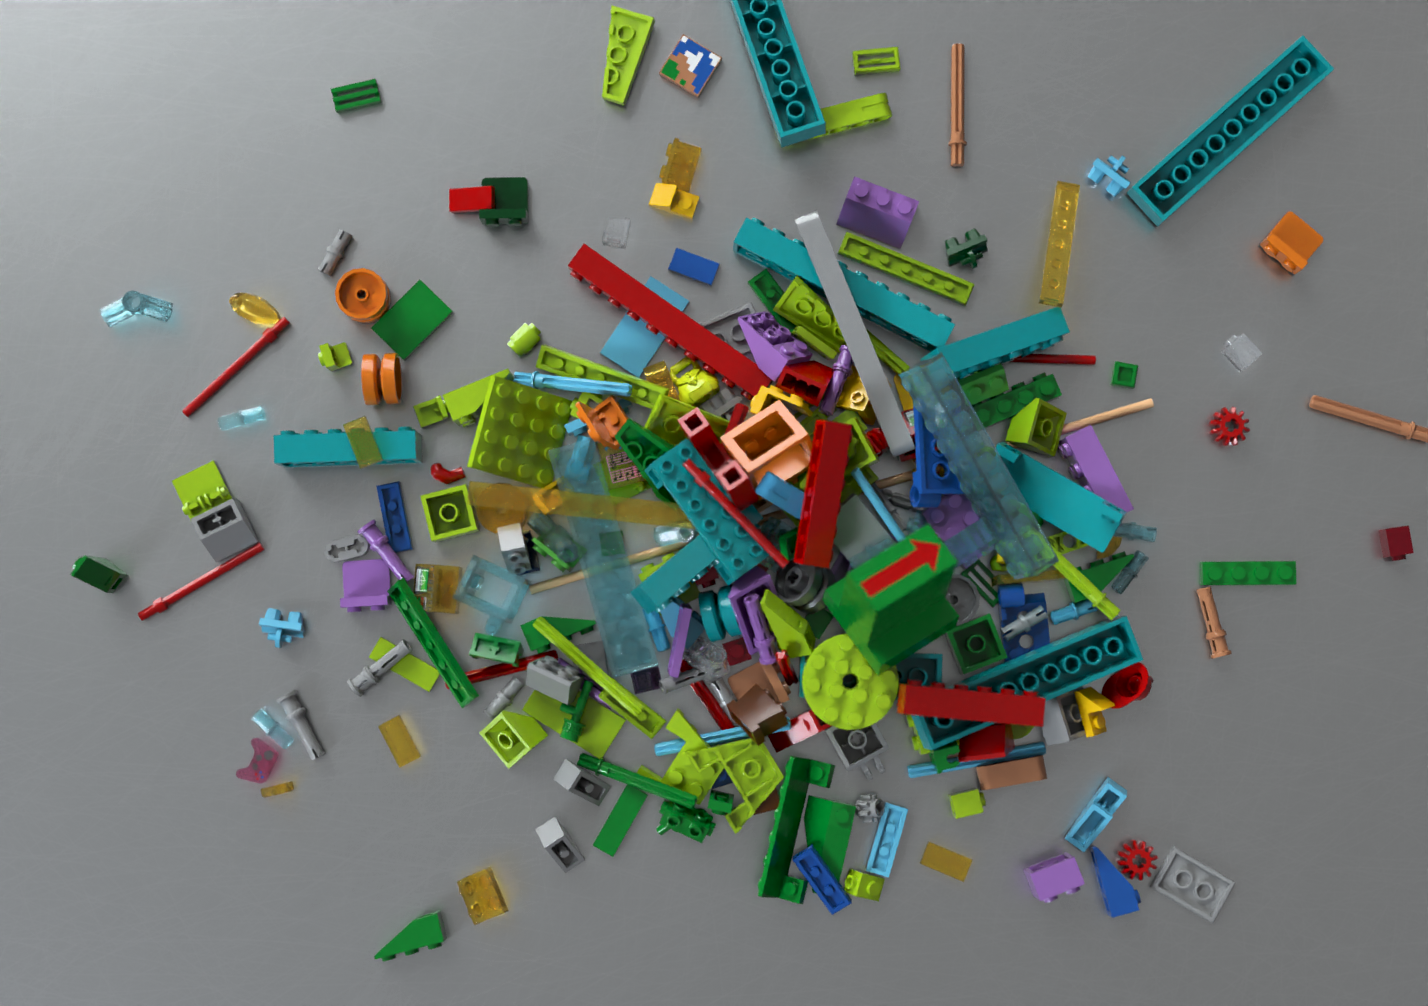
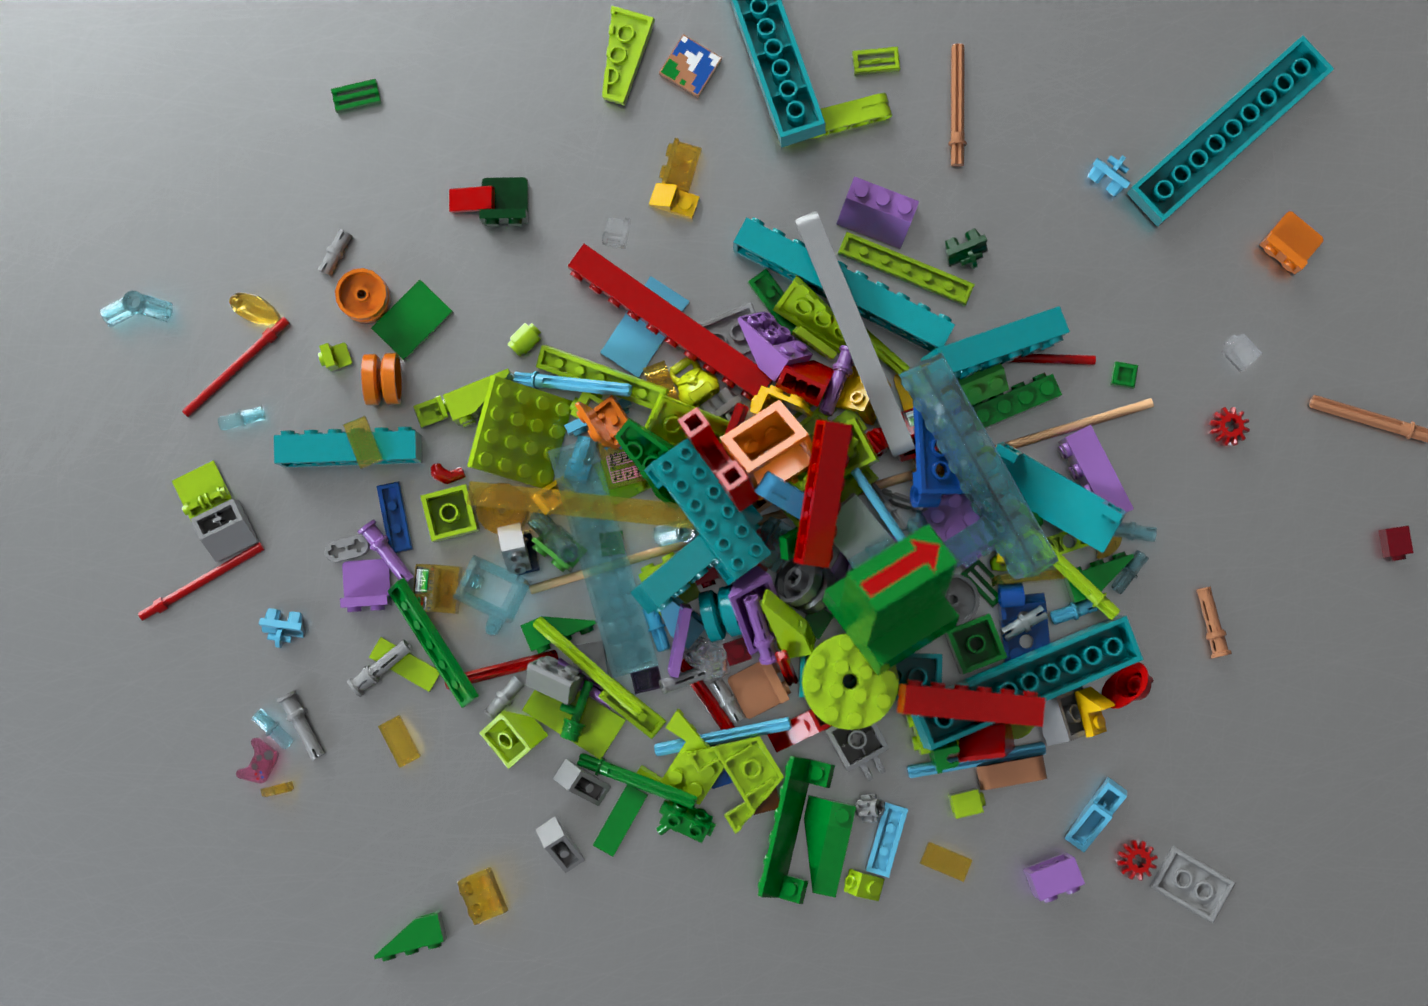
green slope [70,555,127,593] -> none
green hinge [469,632,524,667] -> none
blue tile [668,248,720,286] -> none
red bar [683,459,789,568] -> none
green plate [708,789,734,815] -> none
reddish brown hips [726,683,788,746] -> none
blue tile [792,845,852,915] -> none
lime slope [1006,398,1067,457] -> none
clear yellow tile [1039,181,1080,308] -> none
blue slope [1089,845,1141,918] -> none
green plate [1200,561,1296,585] -> none

